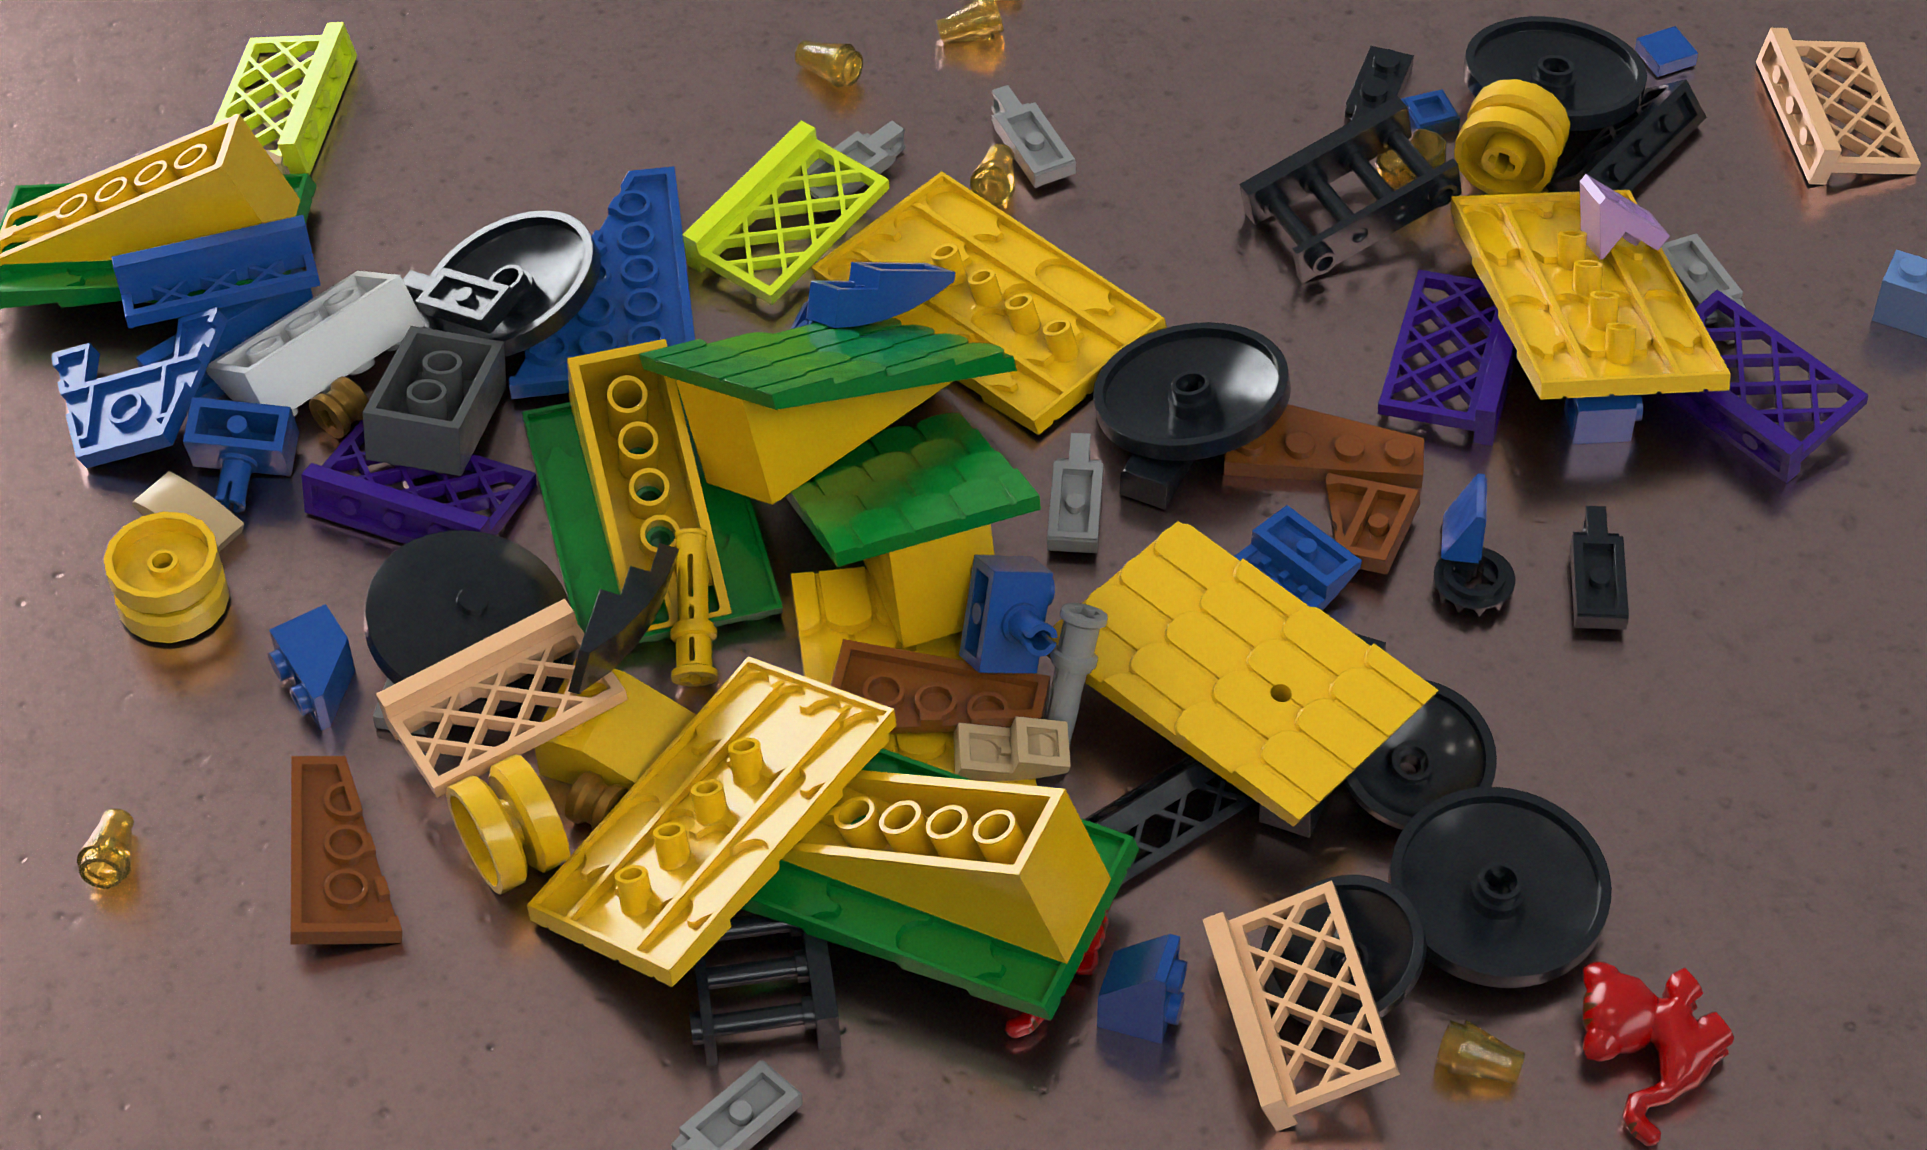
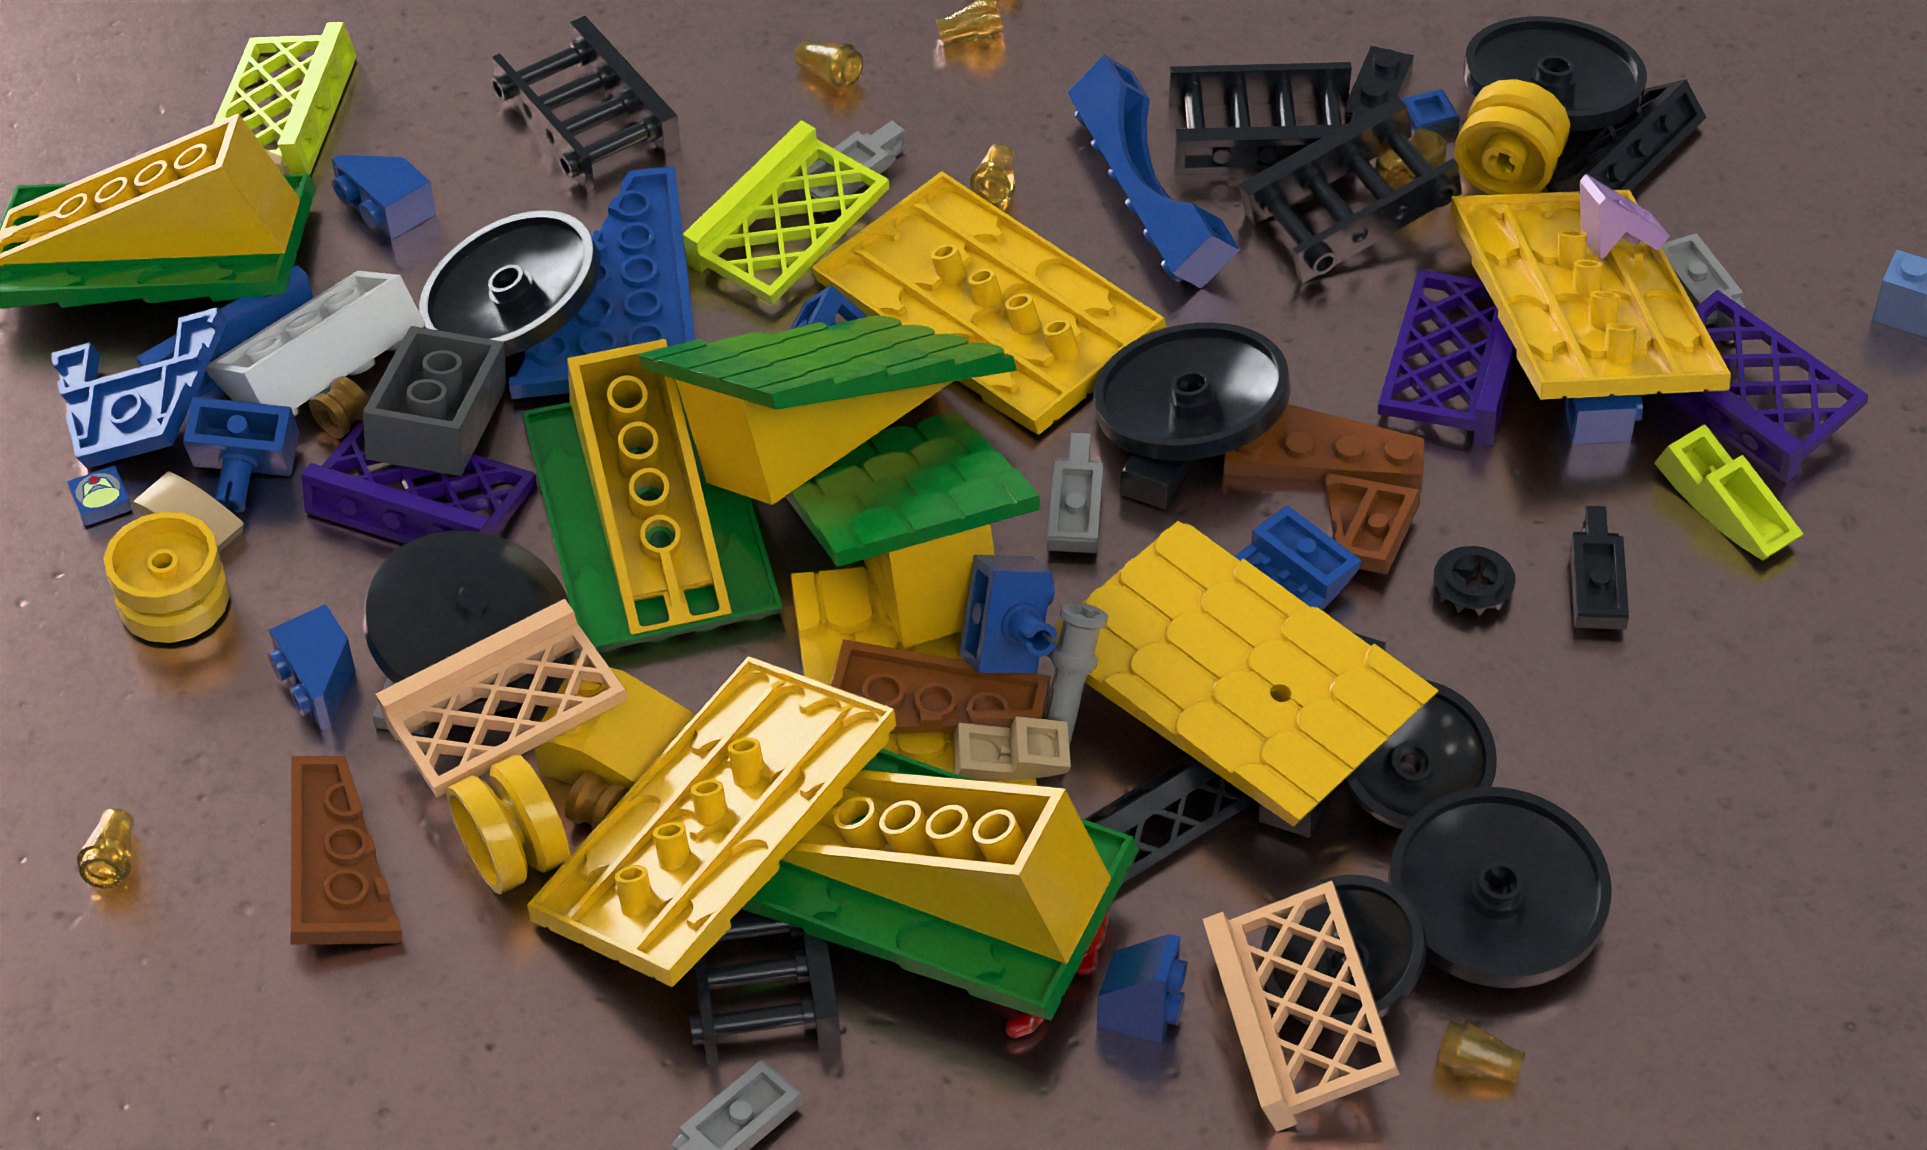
blue fence [111,215,321,328] -> none
black hinge [403,267,519,334] -> none
black slope [568,543,679,694] -> none
yellow pin [670,528,718,687] -> none
blue slope [806,262,955,328] -> none
light grey hinge [991,85,1076,188] -> none
blue slope [1441,473,1487,563] -> none
red animal [1583,962,1734,1146] -> none
blue tile [1635,26,1698,77] -> none
light nougat fence [1756,27,1921,185] -> none
none -> tile [67,465,132,526]
none -> blue slope [331,155,436,240]
none -> black fence [491,16,681,192]
none -> blue arch [1067,55,1240,289]
none -> black fence [1169,62,1352,175]
none -> neon yellow slope [1654,424,1804,561]

